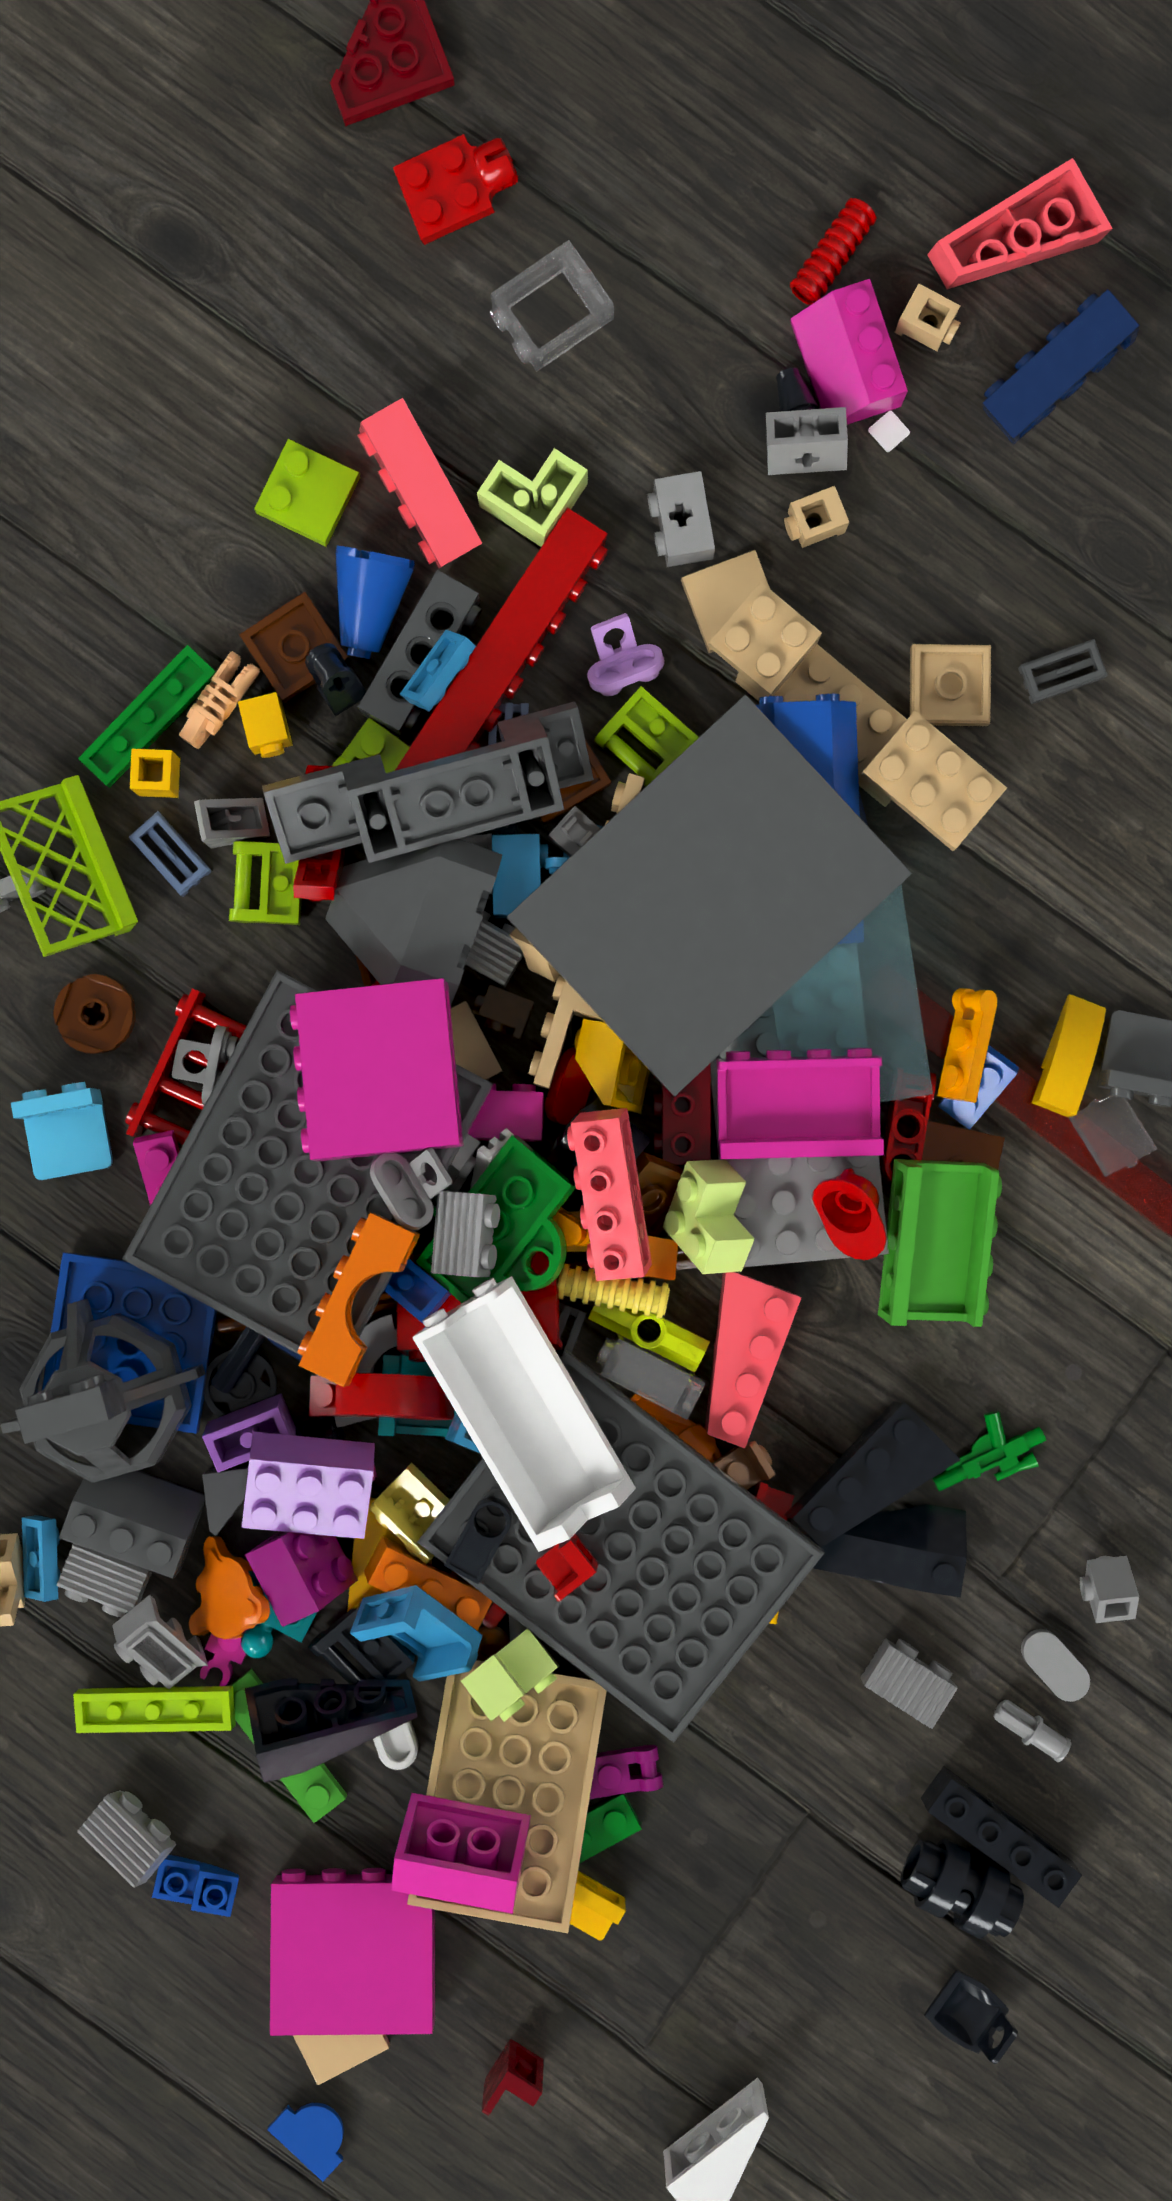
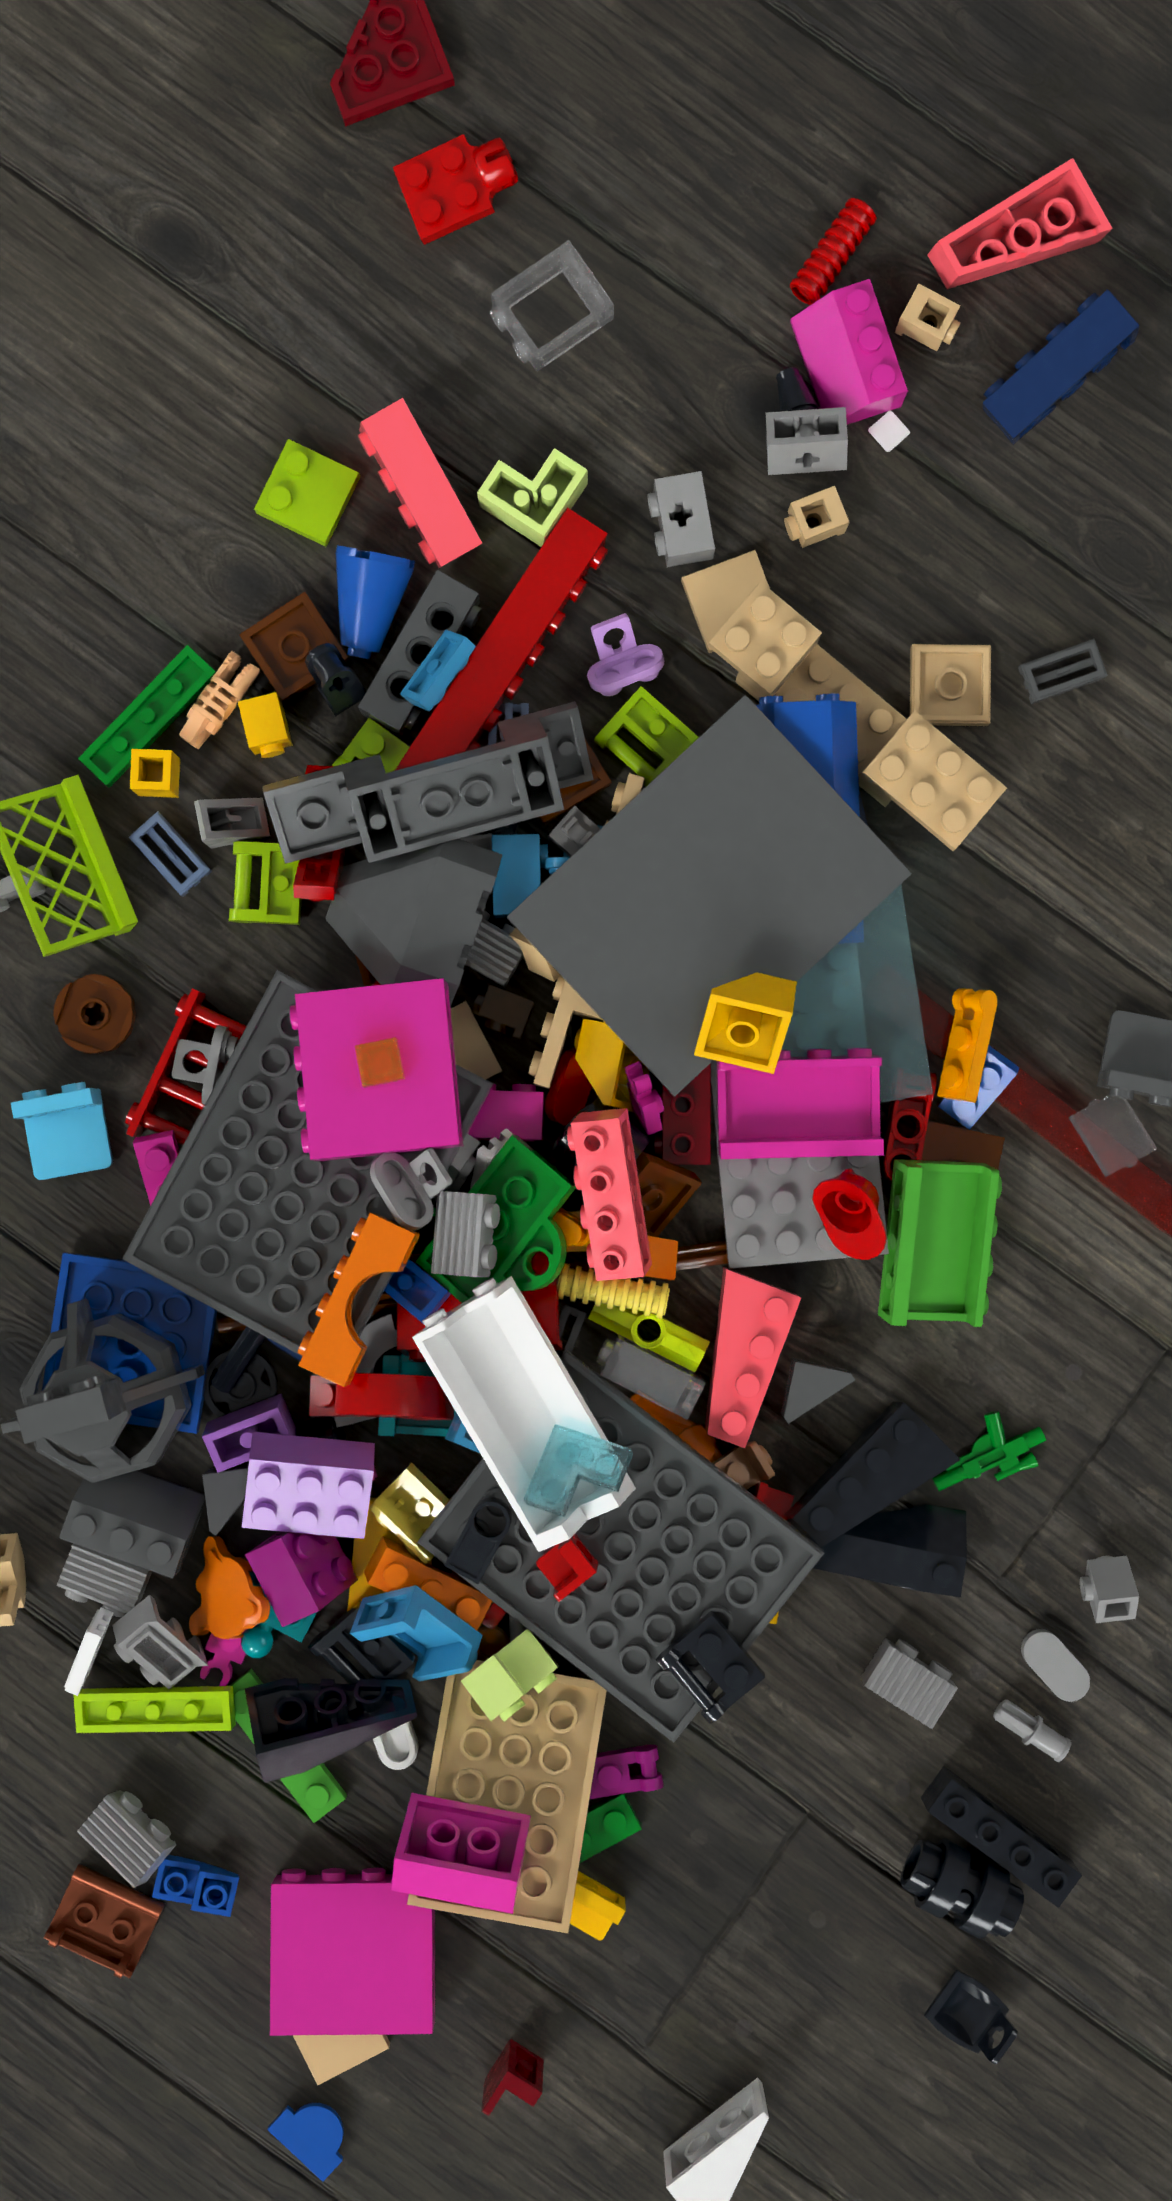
dark azure plate [22,1515,61,1602] -> none
yellowish green brick [663,1160,755,1274] -> none
yellow slope [1031,994,1106,1117] -> none
none -> copper piece [43,1864,165,1979]
none -> white tile [64,1607,114,1696]
none -> tile [355,1037,406,1088]
none -> clear light blue plate [524,1424,633,1517]
none -> dark pink plate [625,1061,664,1135]
none -> black plate [656,1611,765,1724]
none -> yellow slope [694,972,797,1074]
none -> dark grey slope [780,1358,855,1424]

